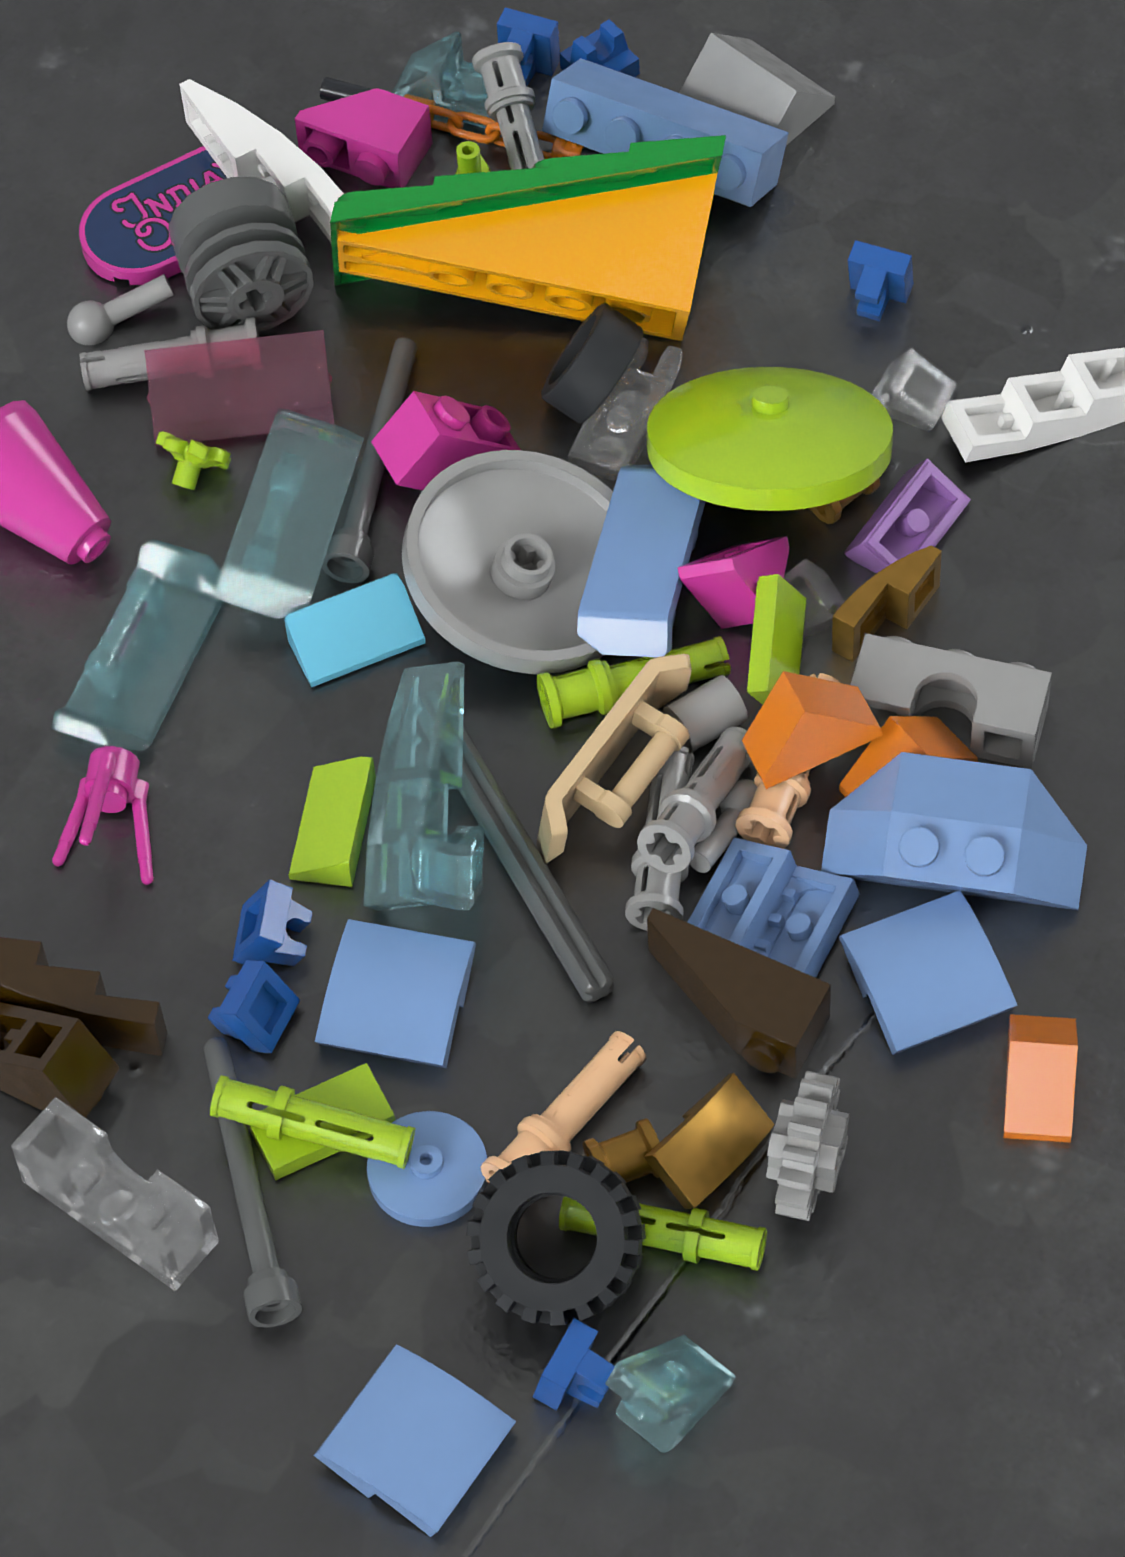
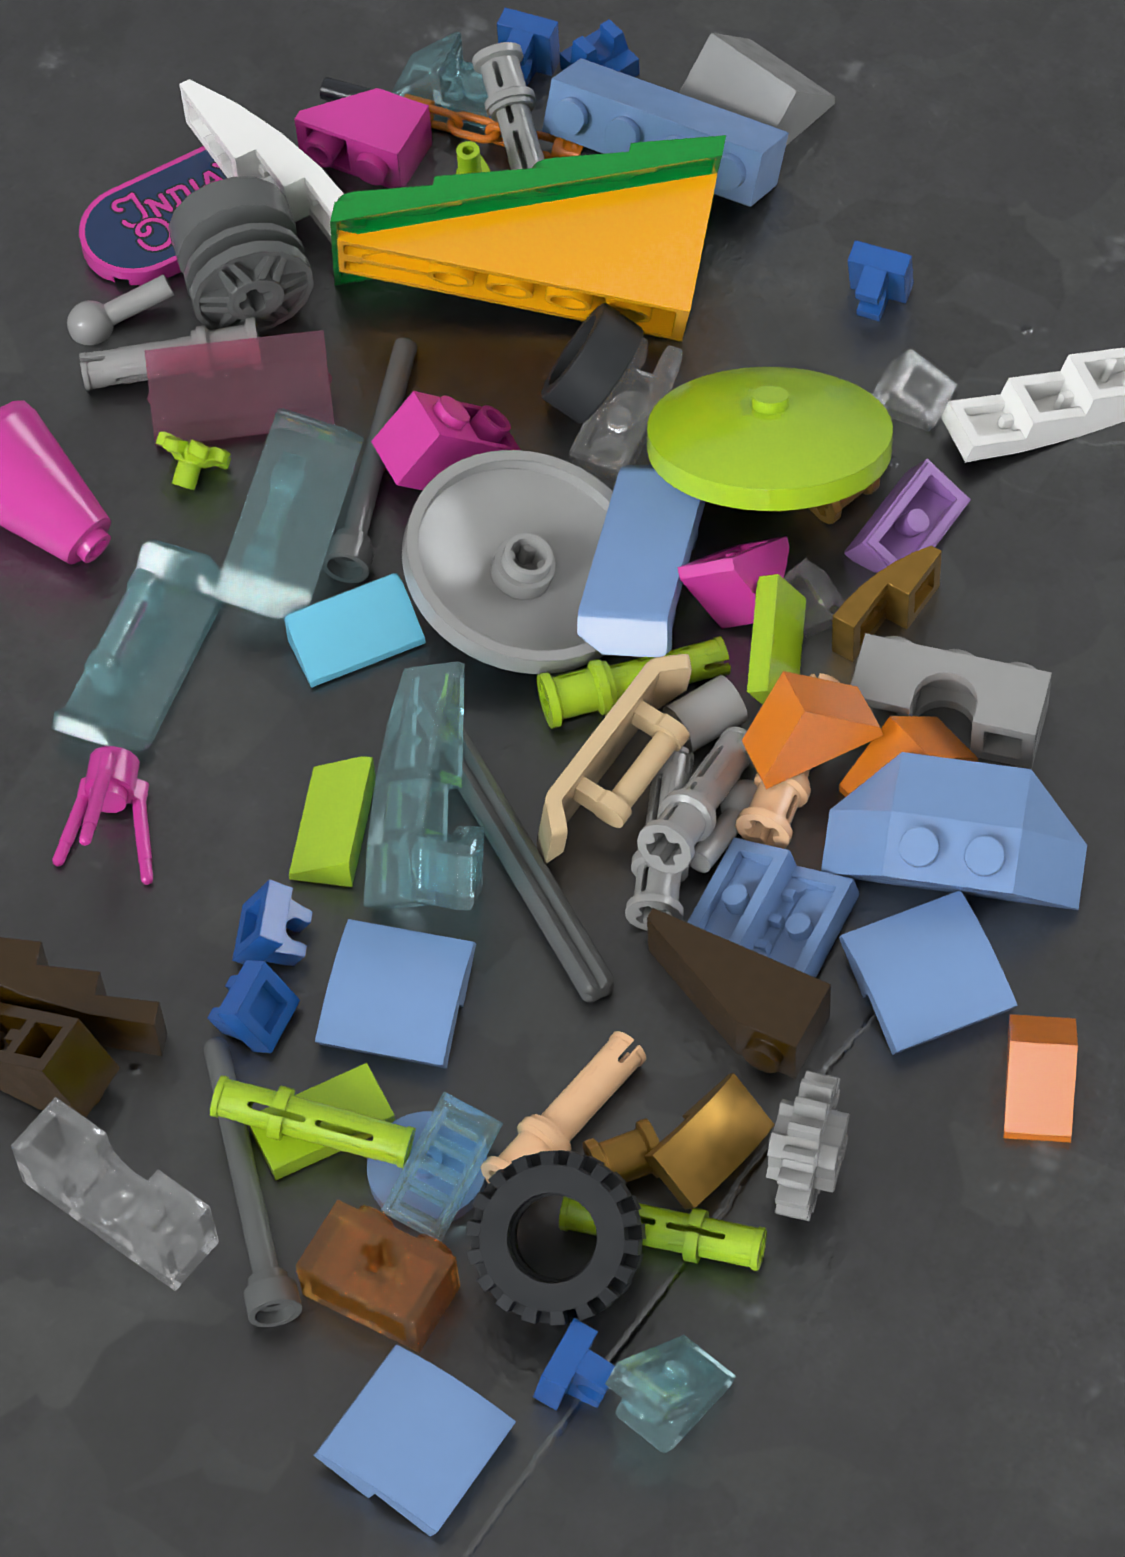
none -> clear orange brick [296,1200,460,1353]
none -> clear light blue slope [381,1092,503,1243]

